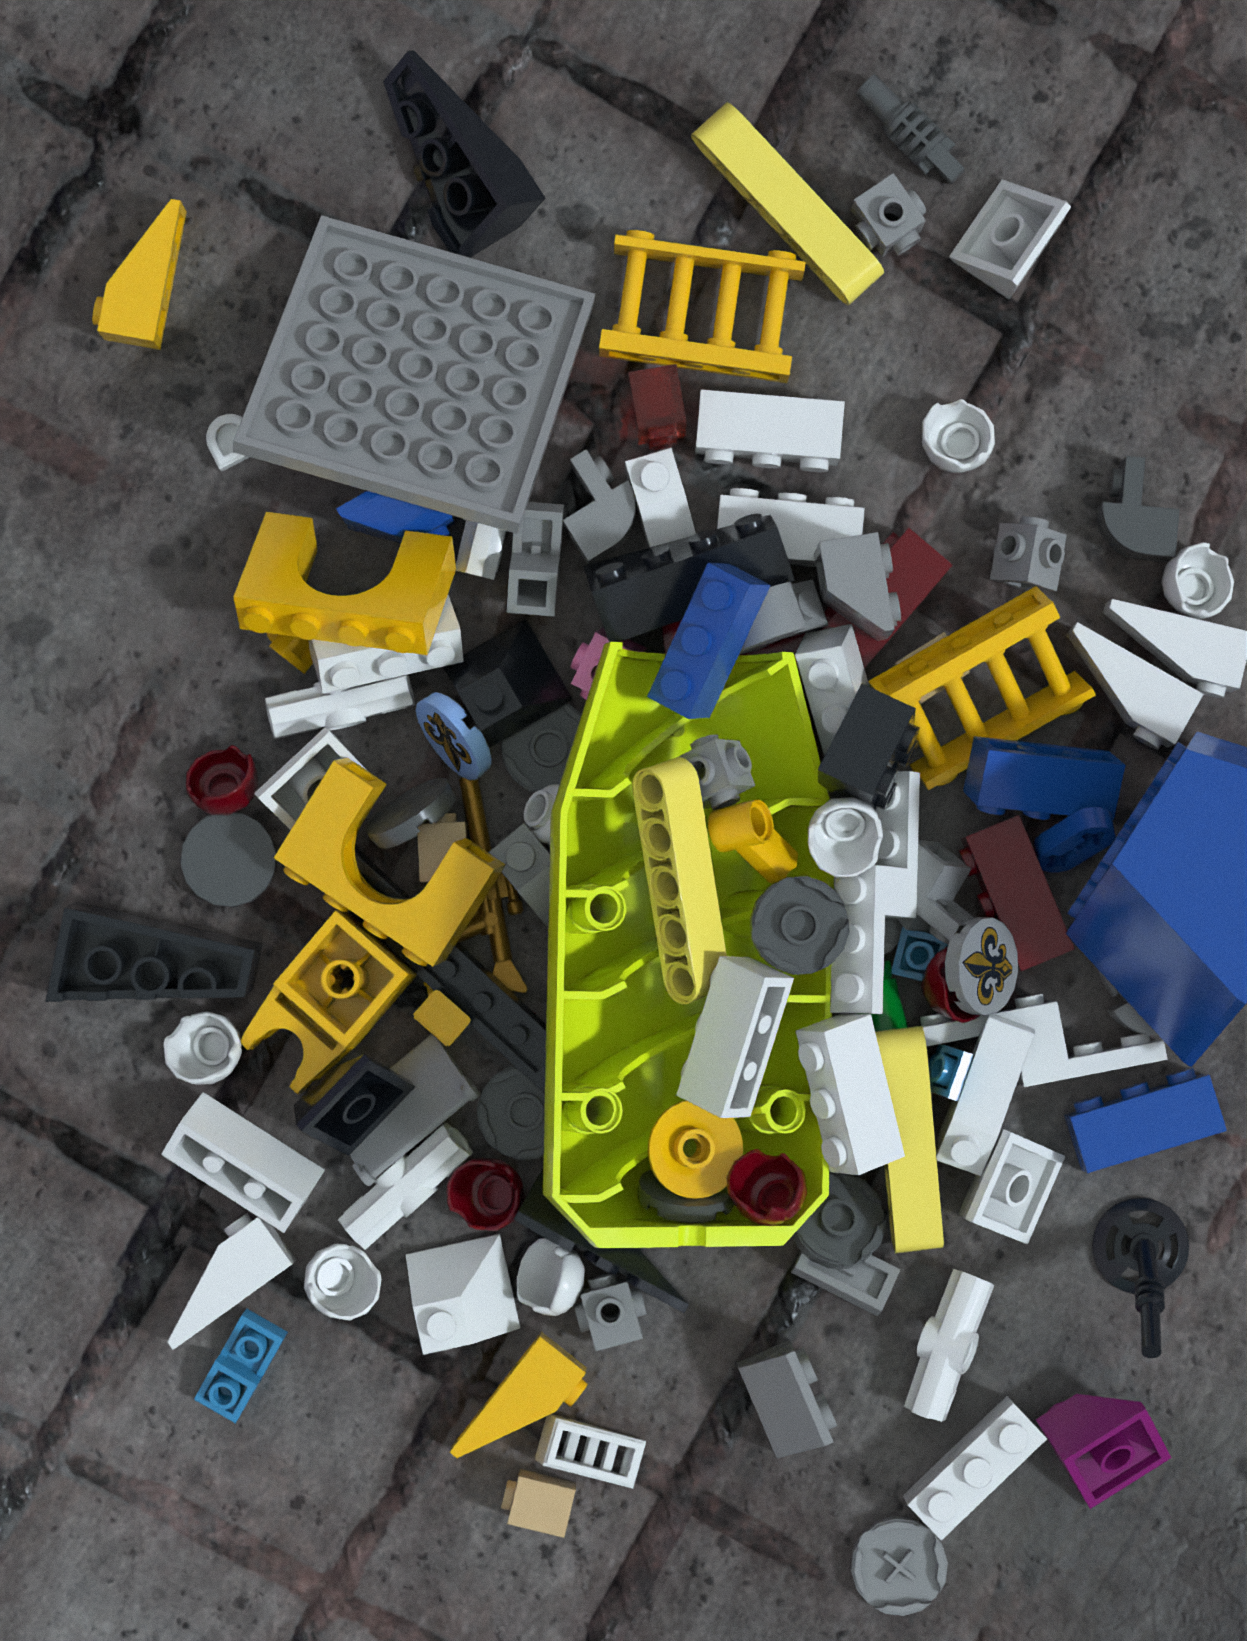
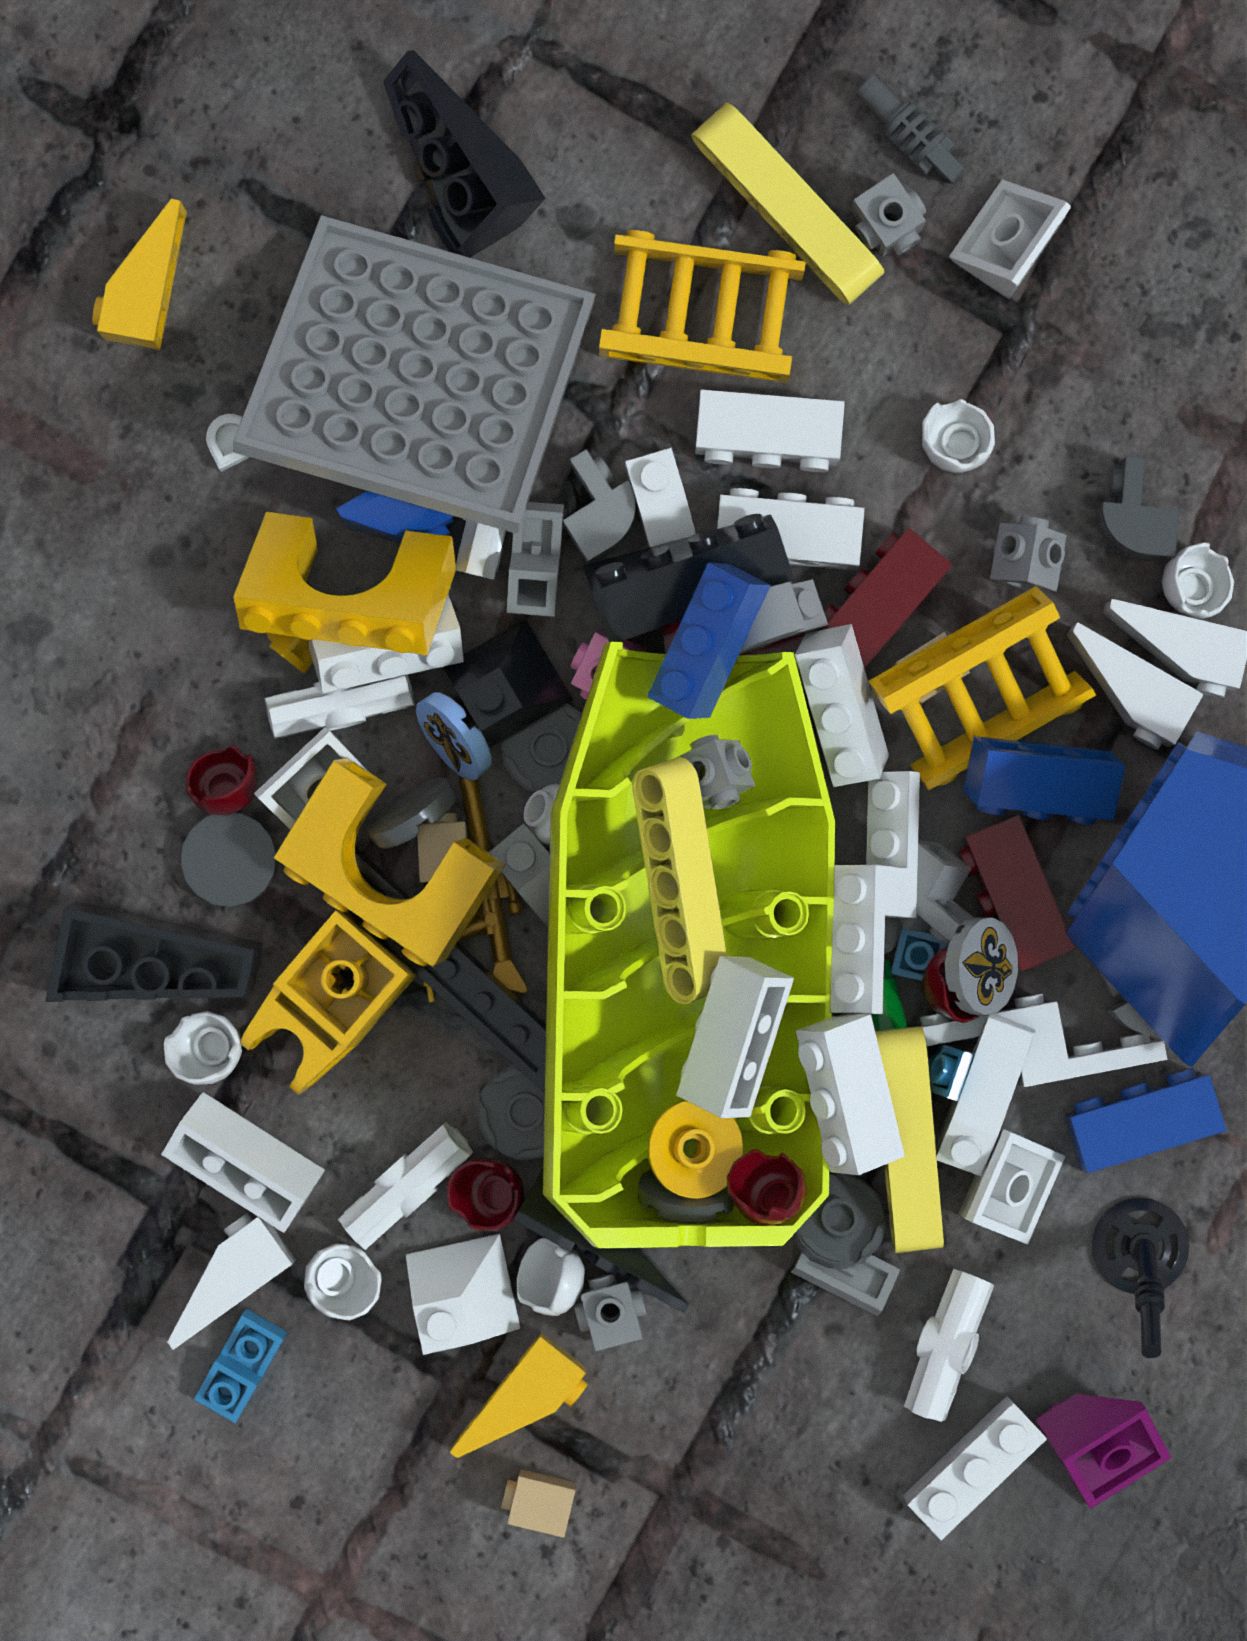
black slope [294,1054,415,1156] -> none
light grey door [350,1034,480,1186] -> none
yellow slope [413,990,471,1046] -> none
white slope [535,1414,646,1489] -> none
clear red brick [628,364,687,450] -> none
yellow piece [708,799,798,883] -> none
light grey slope [737,1340,837,1458] -> none
dark grey tile [750,876,850,975] -> none
white hair [808,797,883,878] -> none
light grey slope [814,532,901,641] -> none
black slope [818,684,920,811] -> none
light grey tile [850,1516,948,1616] -> none
blue beam [1034,807,1116,873] -> none

